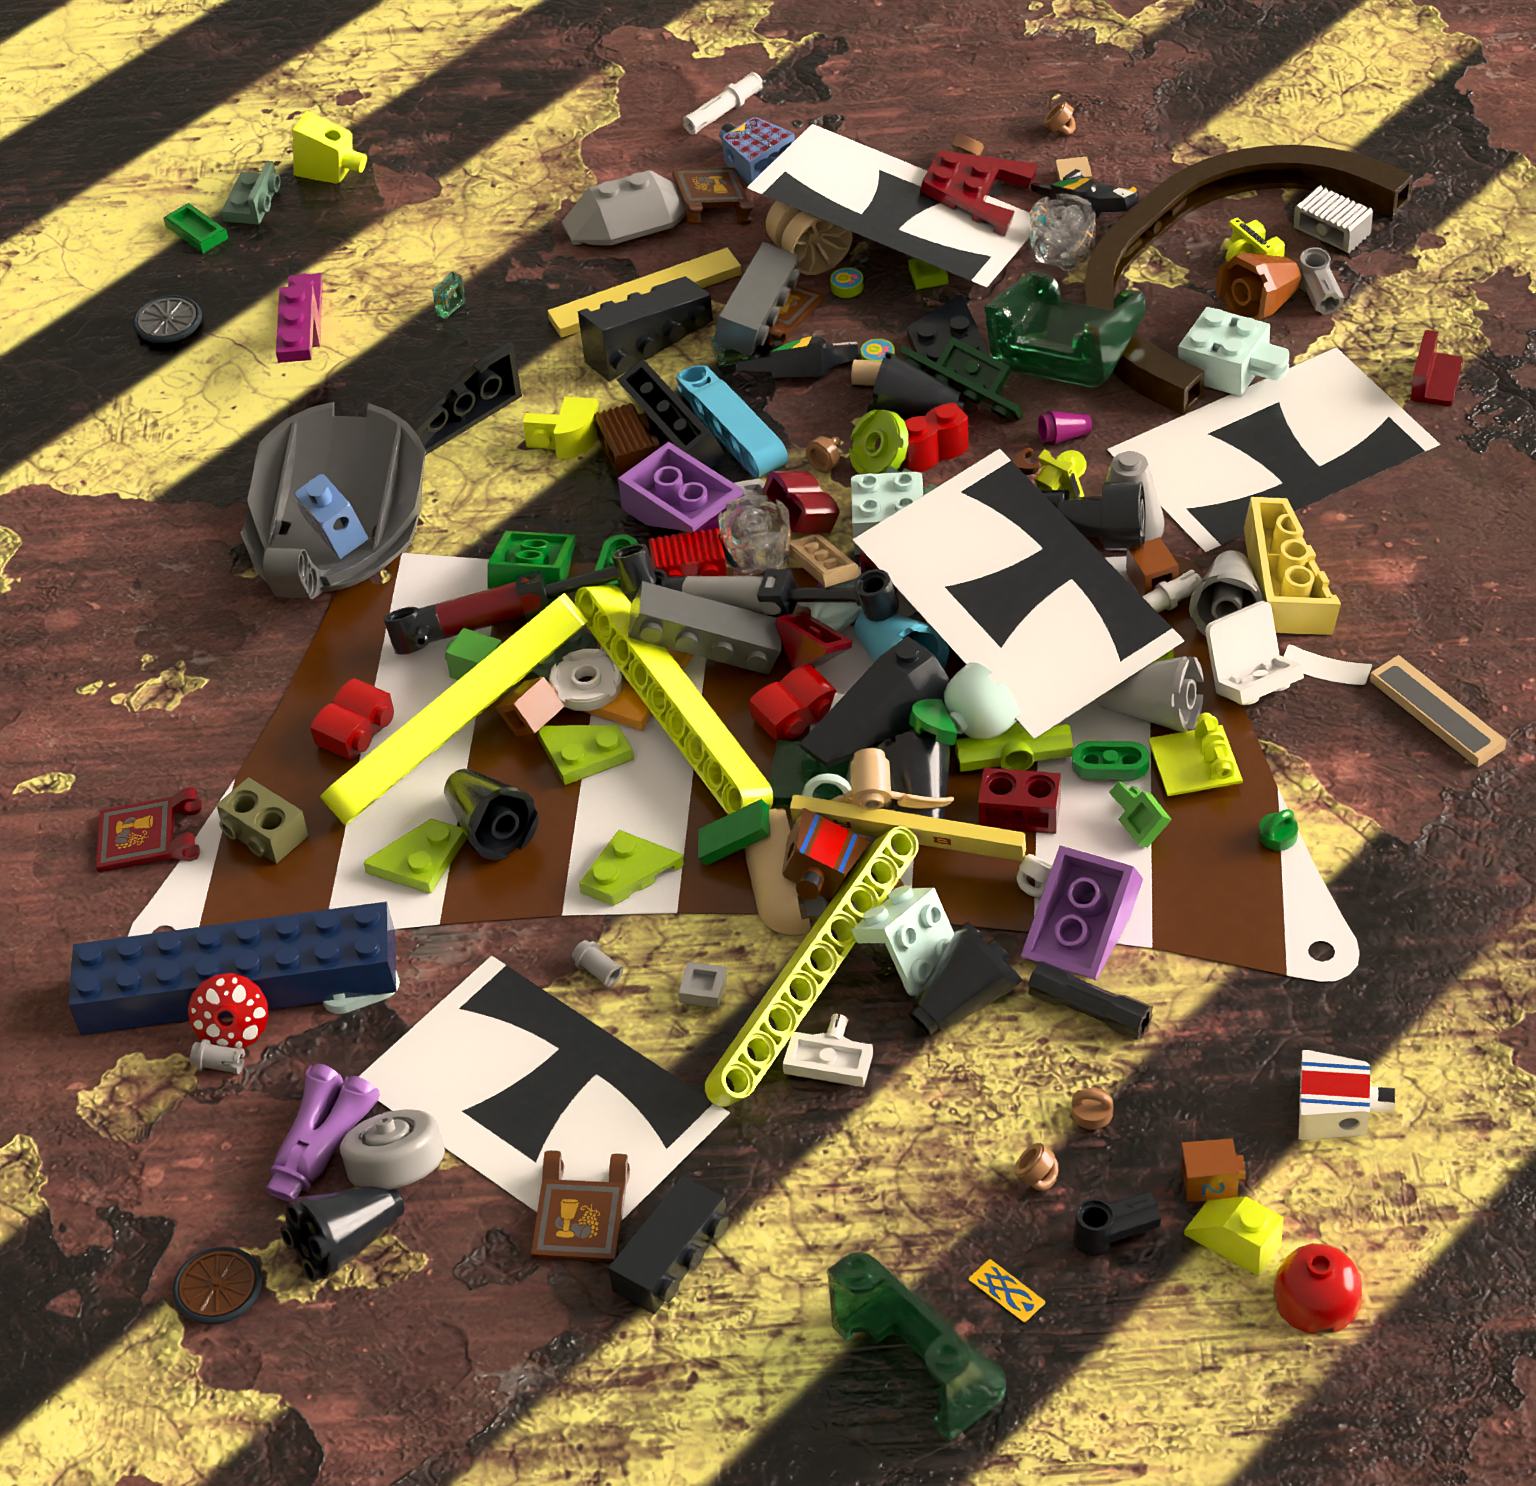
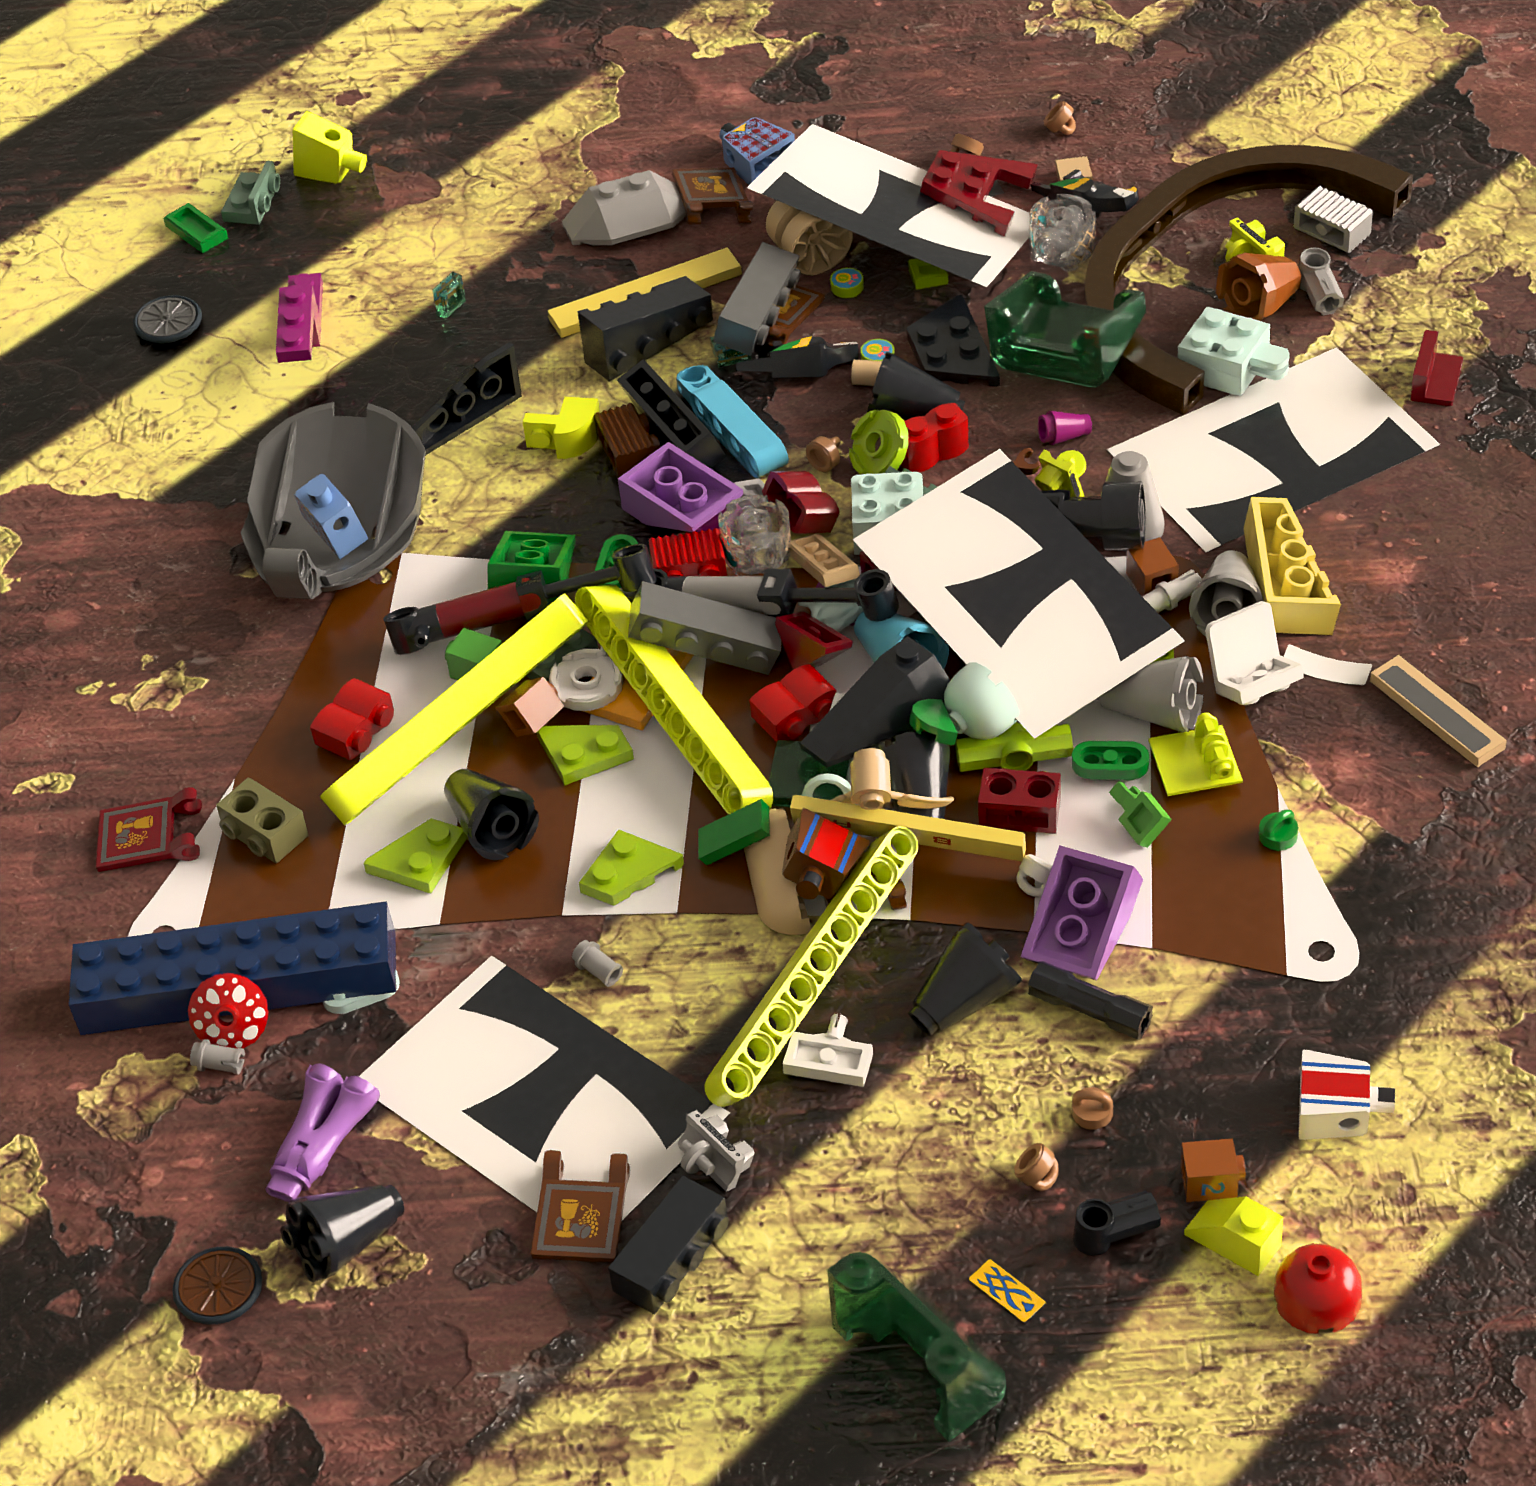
light grey wheel [340,1109,445,1190] -> none
light grey plate [678,962,728,1008] -> none
white pin [683,72,763,135] -> none
light aqua bracket [851,885,954,996] -> none
dark green bracket [899,336,1023,420] -> none
none -> light grey hips [678,1110,754,1192]

